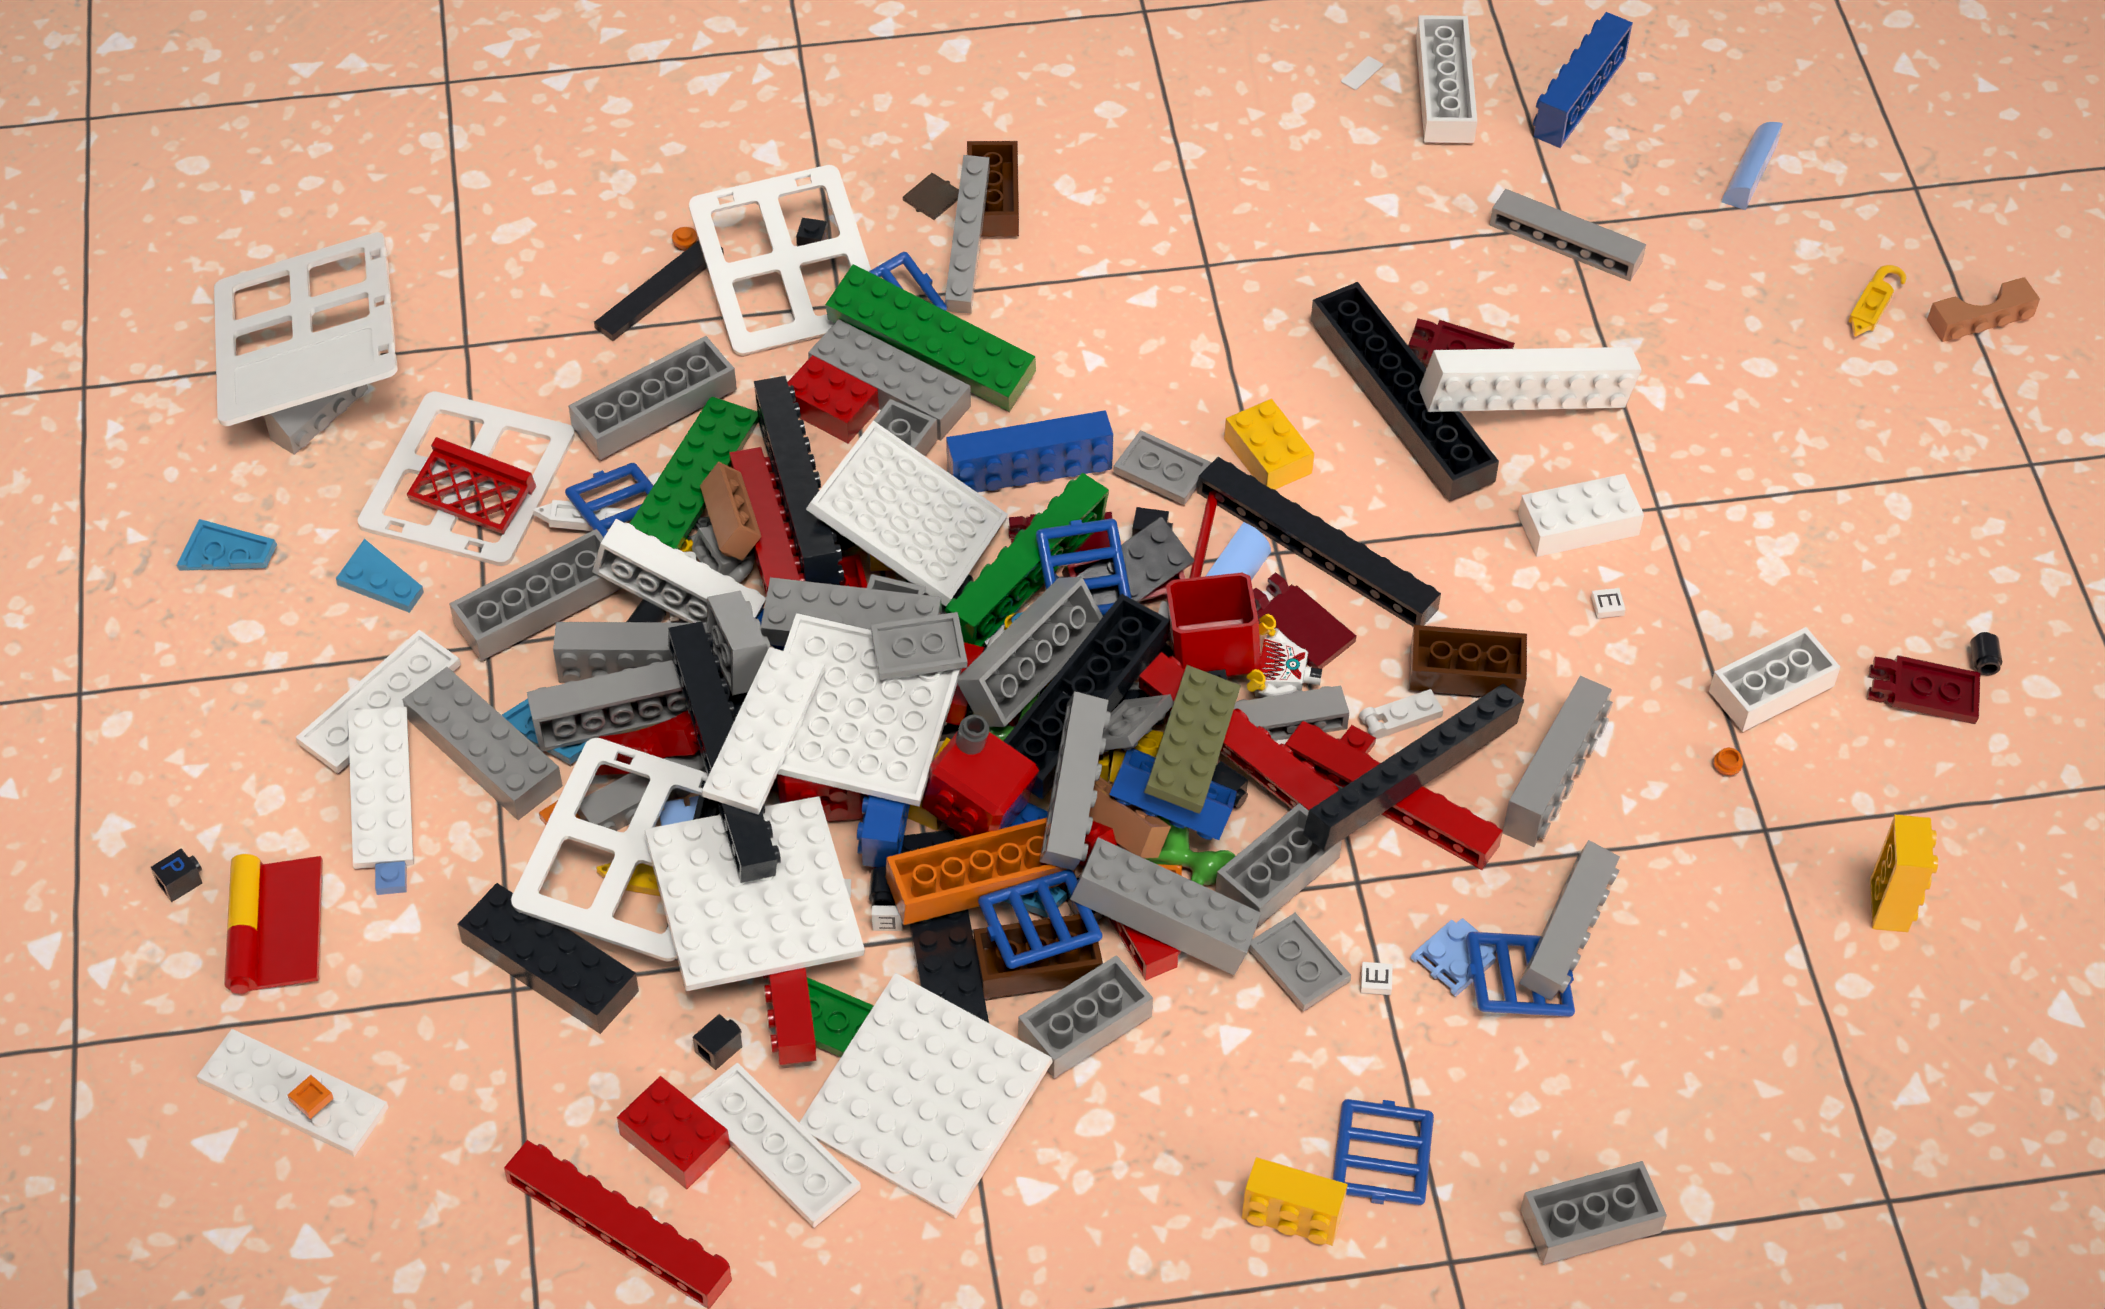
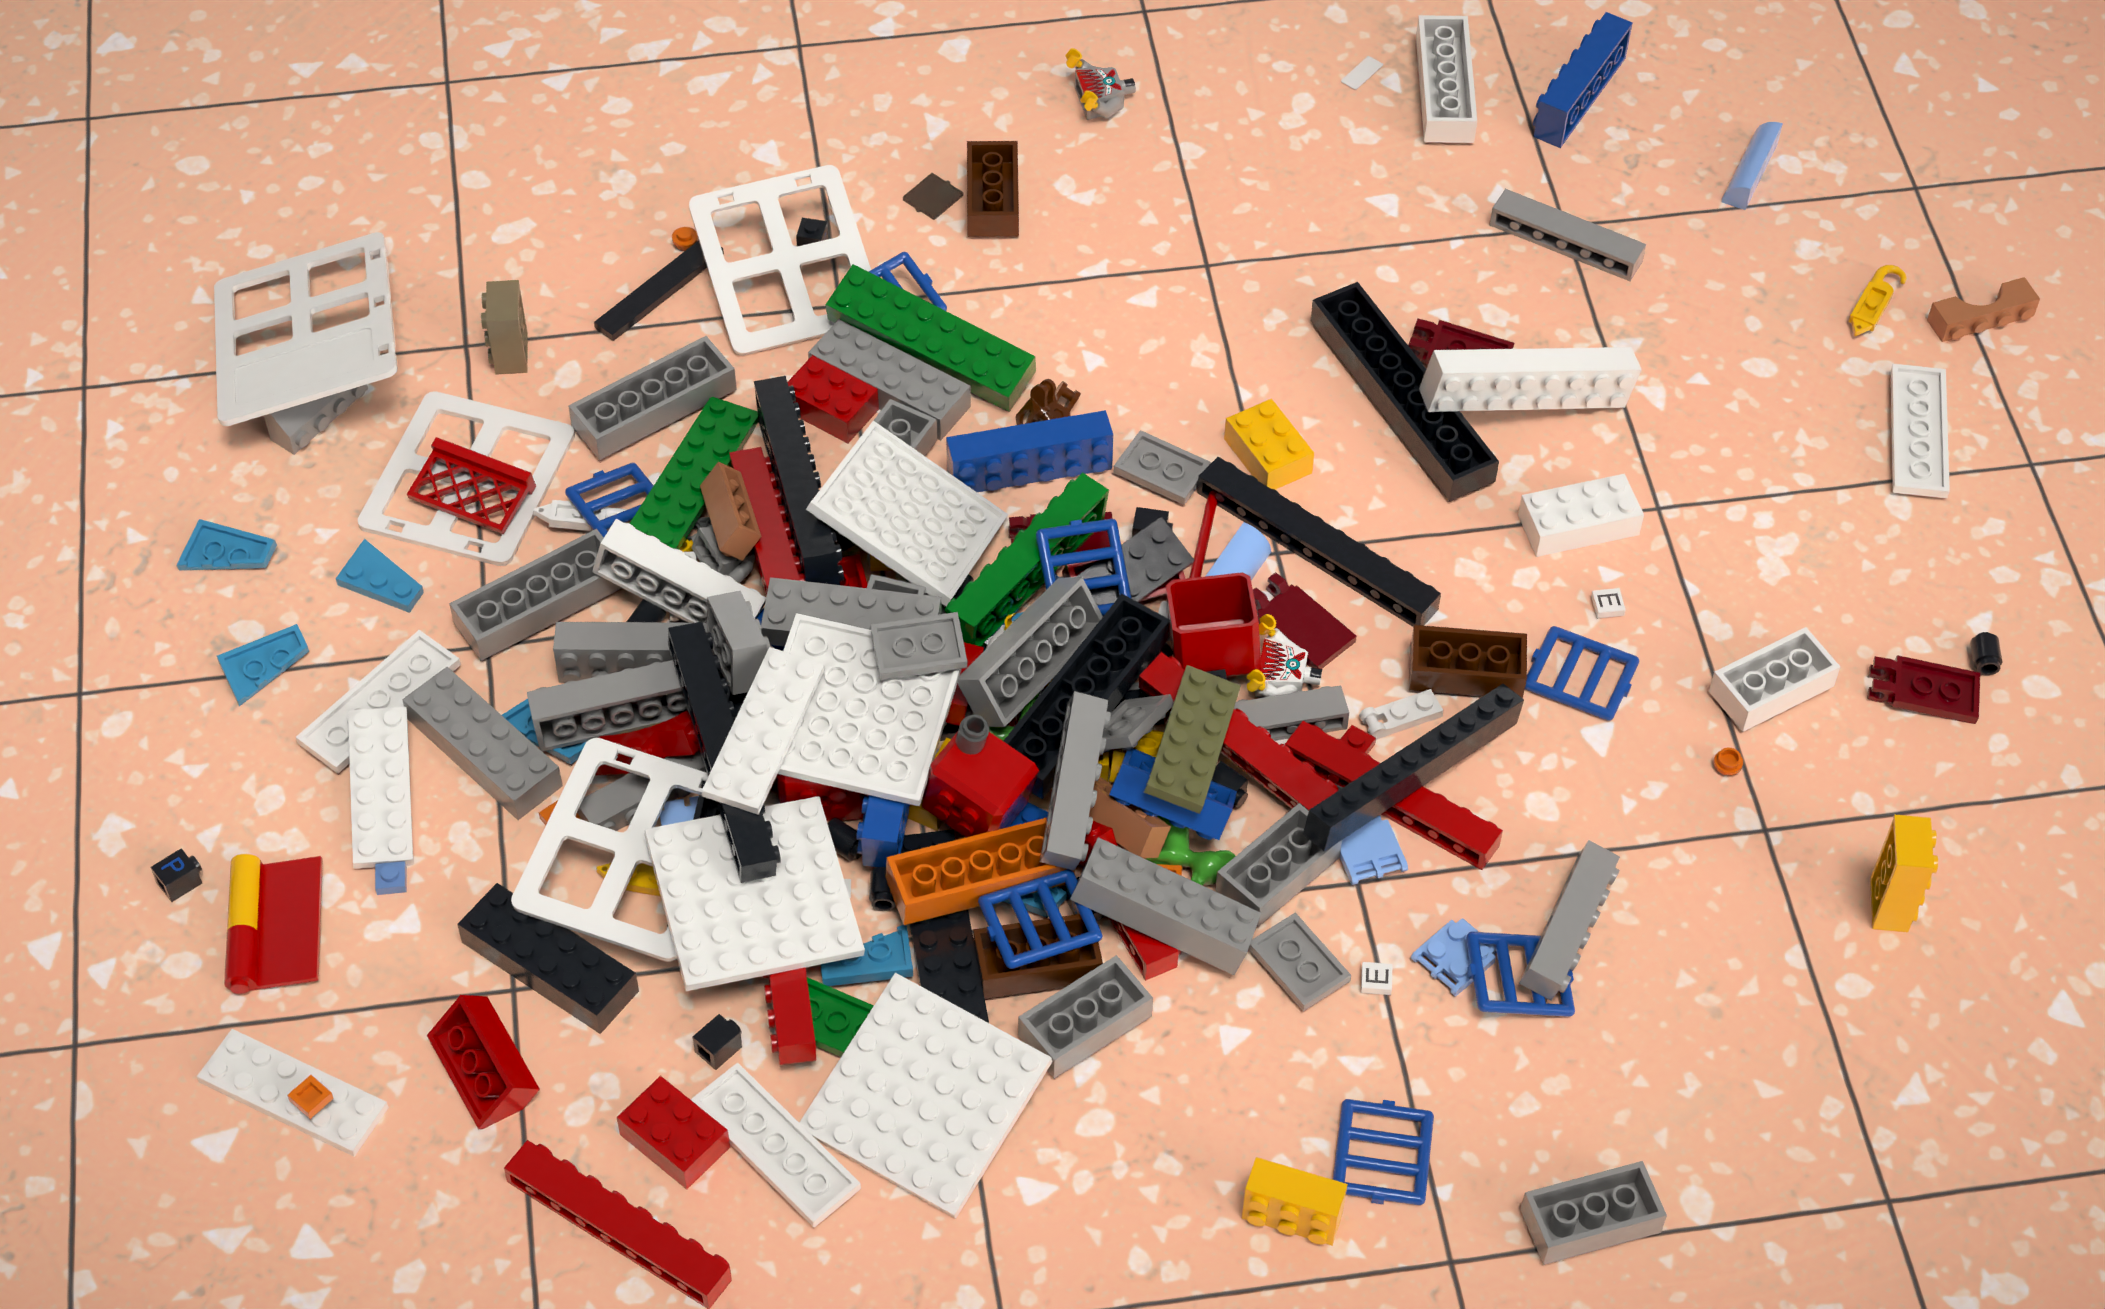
white tile [872,906,903,931] -> none
light grey brick [945,155,990,314] -> none
light grey brick [1503,675,1613,847] -> none
none -> dark azure wing [217,624,309,707]
none -> red slope [427,995,540,1129]
none -> dark tan brick [481,280,528,375]
none -> dark azure wing [821,925,913,986]
none -> black brick [827,818,862,861]
none -> reddish brown piece [1016,379,1081,425]
none -> torso [1065,48,1136,120]
none -> light blue plate [1340,815,1408,885]
none -> blue bar [1525,626,1639,721]
none -> white plate [1890,364,1950,498]

